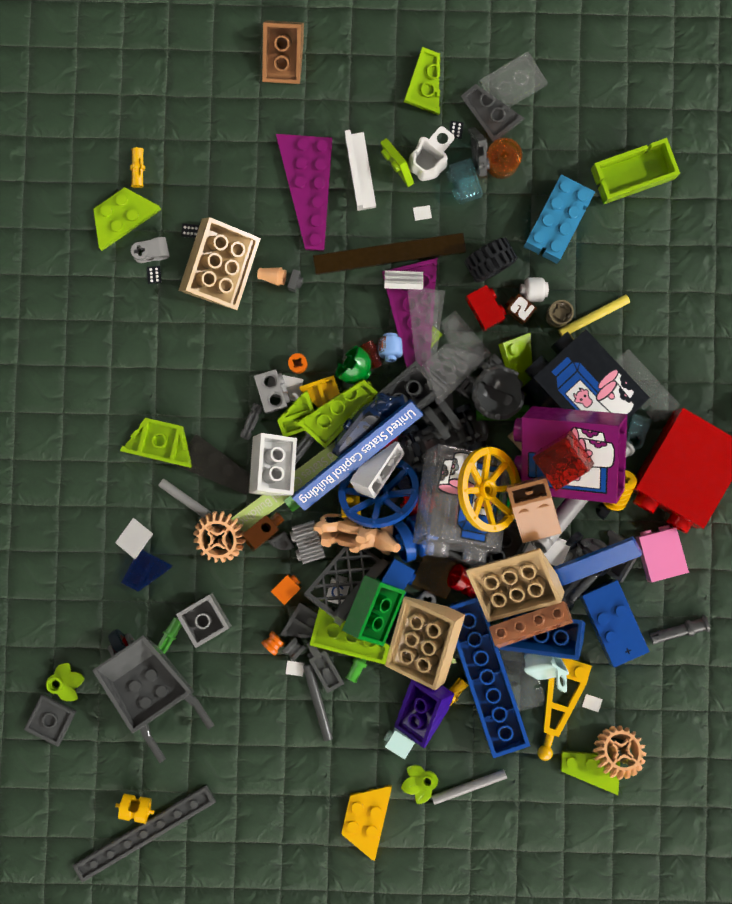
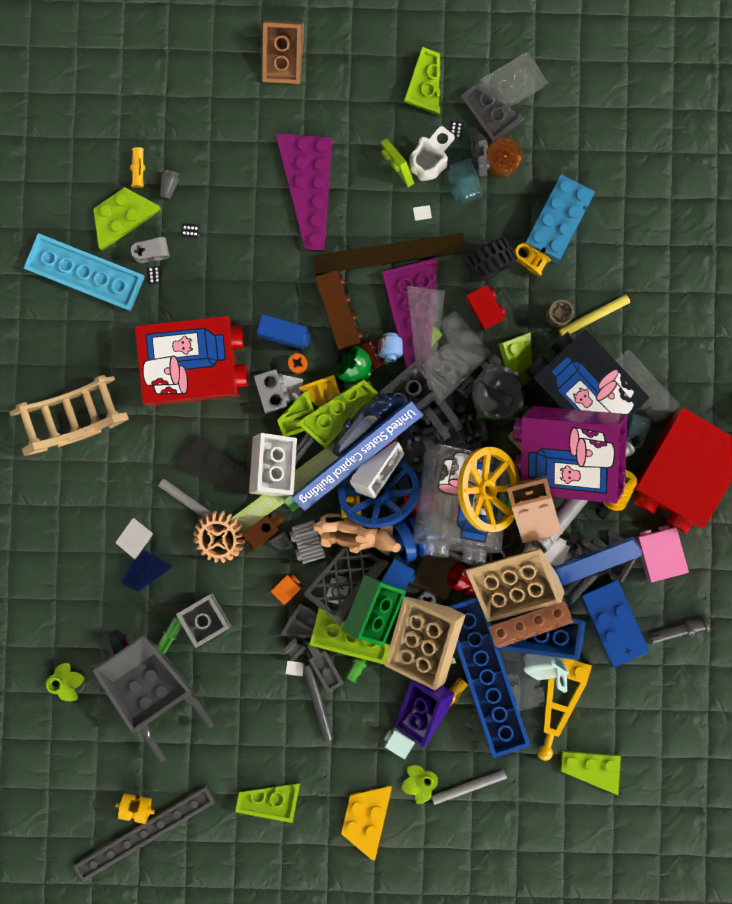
dark grey plate [24,694,77,747] -> none
lime wing [120,418,192,468] -> none
tan slope [178,217,261,310] -> none
dark grey axle [240,403,263,440] -> none
light nougat cone [257,267,287,286] -> none
orange wheel [261,631,286,655] -> none
dark grey plate [287,269,303,293] -> none
white fence [345,130,376,211] -> none
white tile [384,270,423,290] -> none
brick [505,294,537,325] -> none
white head [520,277,549,302] -> none
clear red brick [532,430,594,491] -> none
white sticker [582,694,603,712] -> none
lime piece [591,138,680,205] -> none
light nougat gear [593,726,647,780] -> none
none -> tan fence [9,375,129,456]
none -> medium azure plate [24,233,145,311]
none -> brick [135,316,248,407]
none -> dark grey cone [159,169,180,199]
none -> lime wing [235,783,300,823]
none -> blue brick [257,314,311,351]
none -> reddish brown brick [315,270,363,352]
none -> yellow piece [514,243,551,277]

